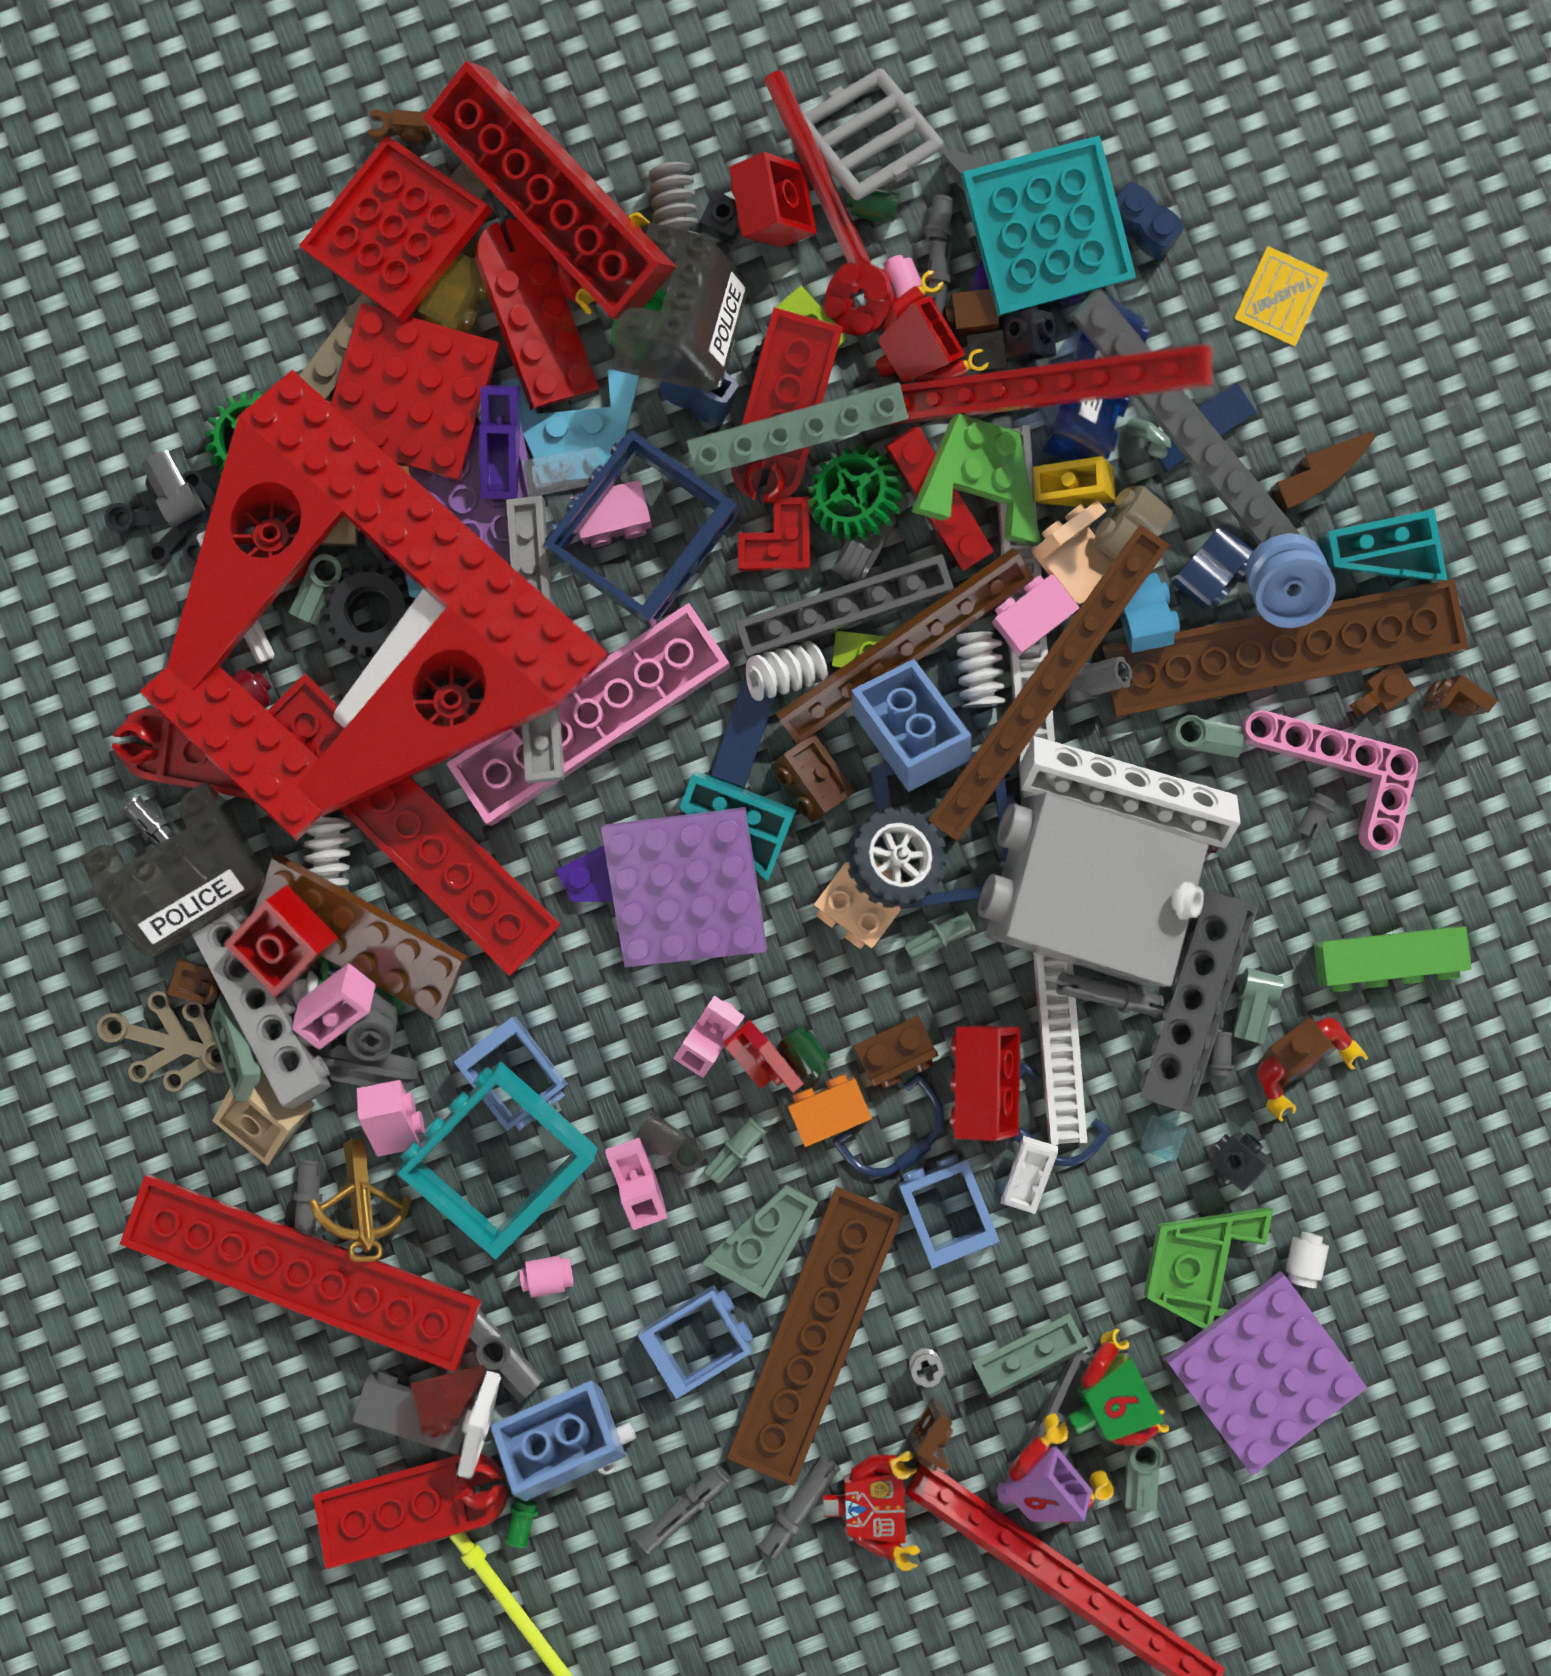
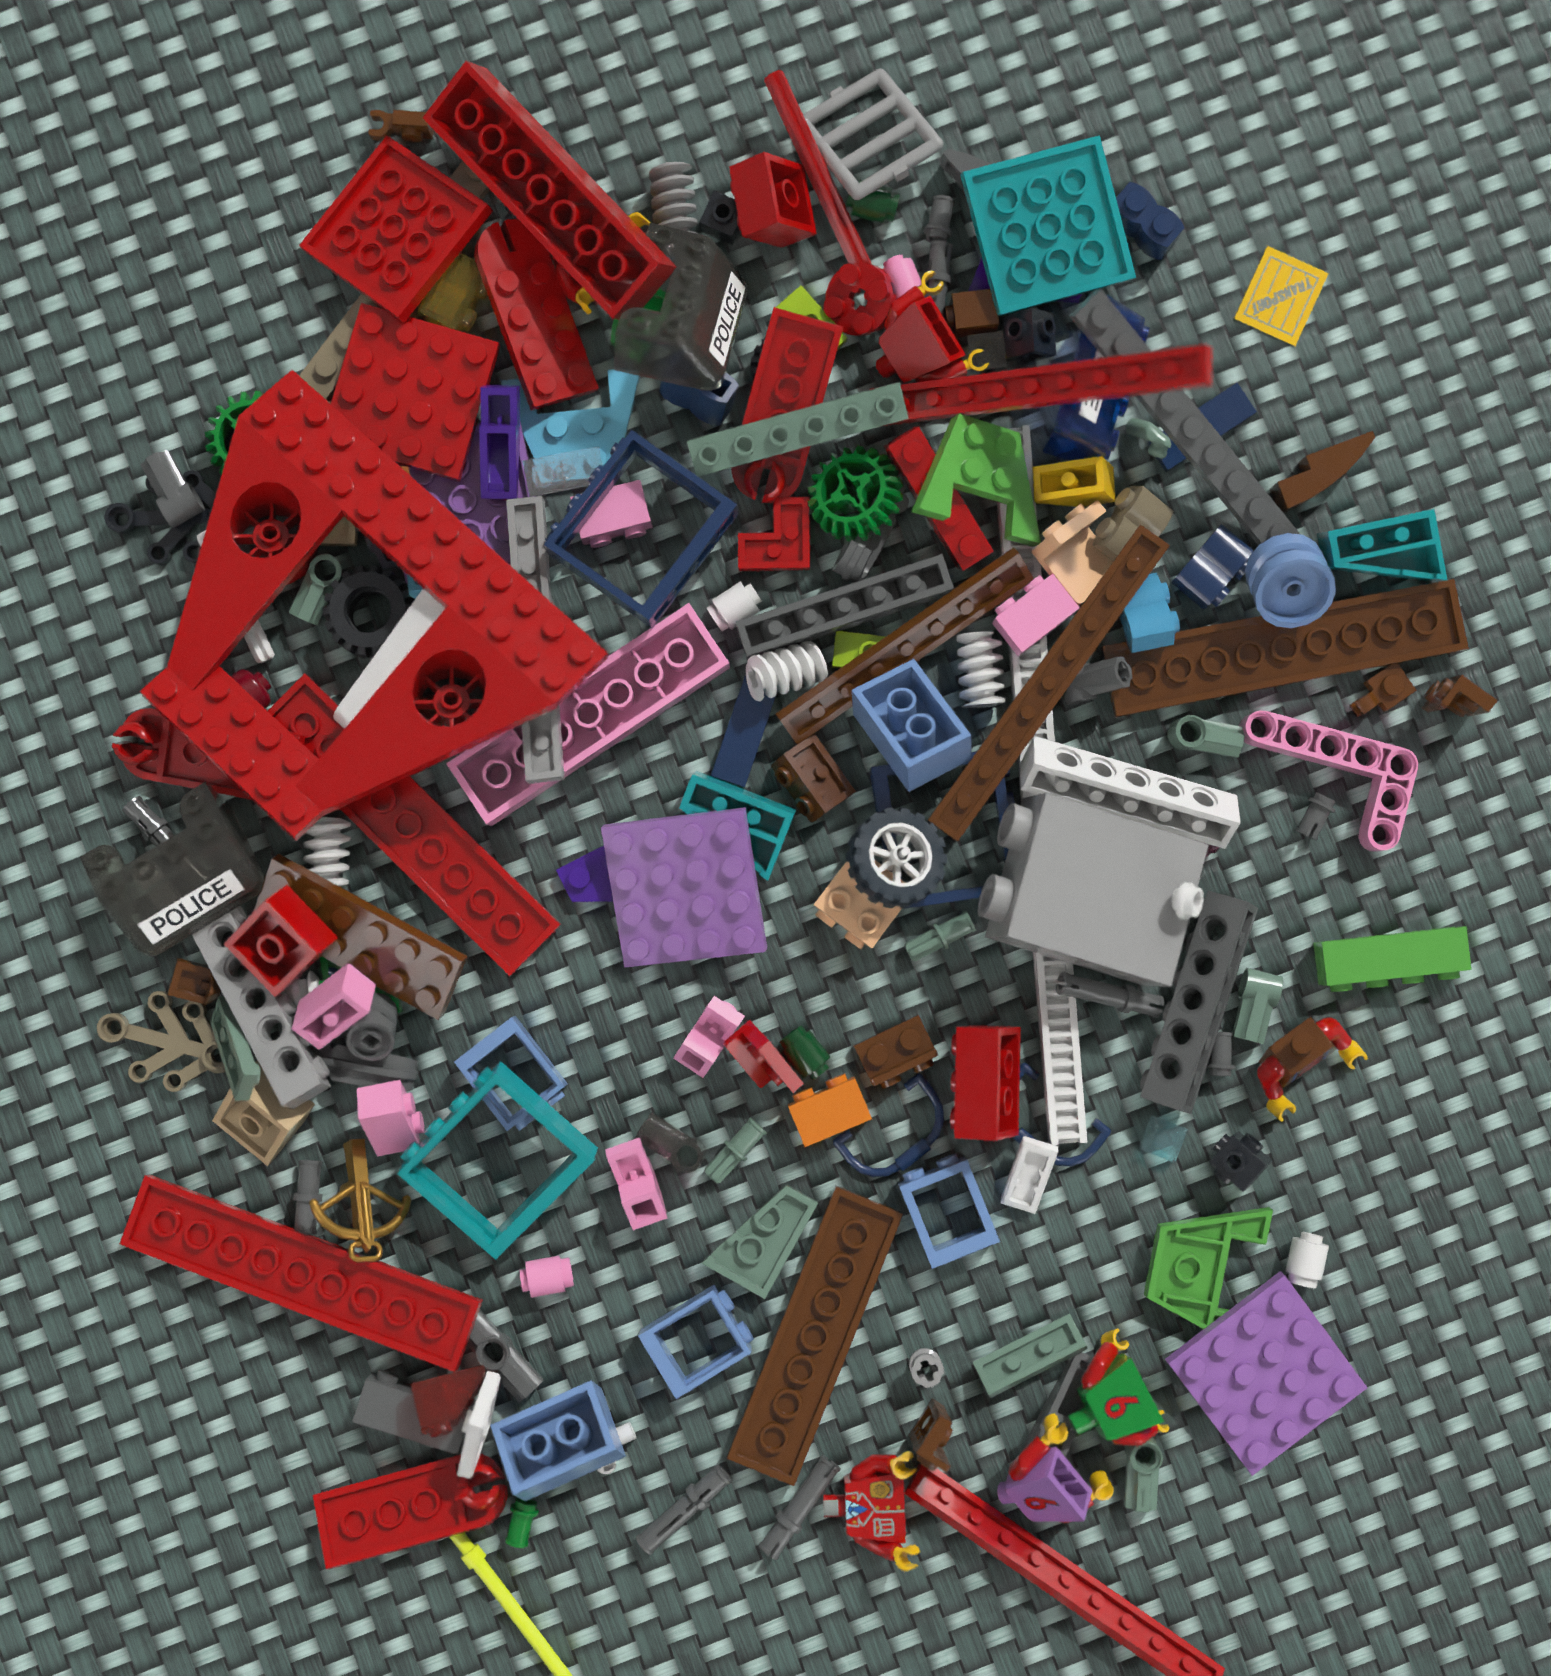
none -> white brick [707,581,762,632]

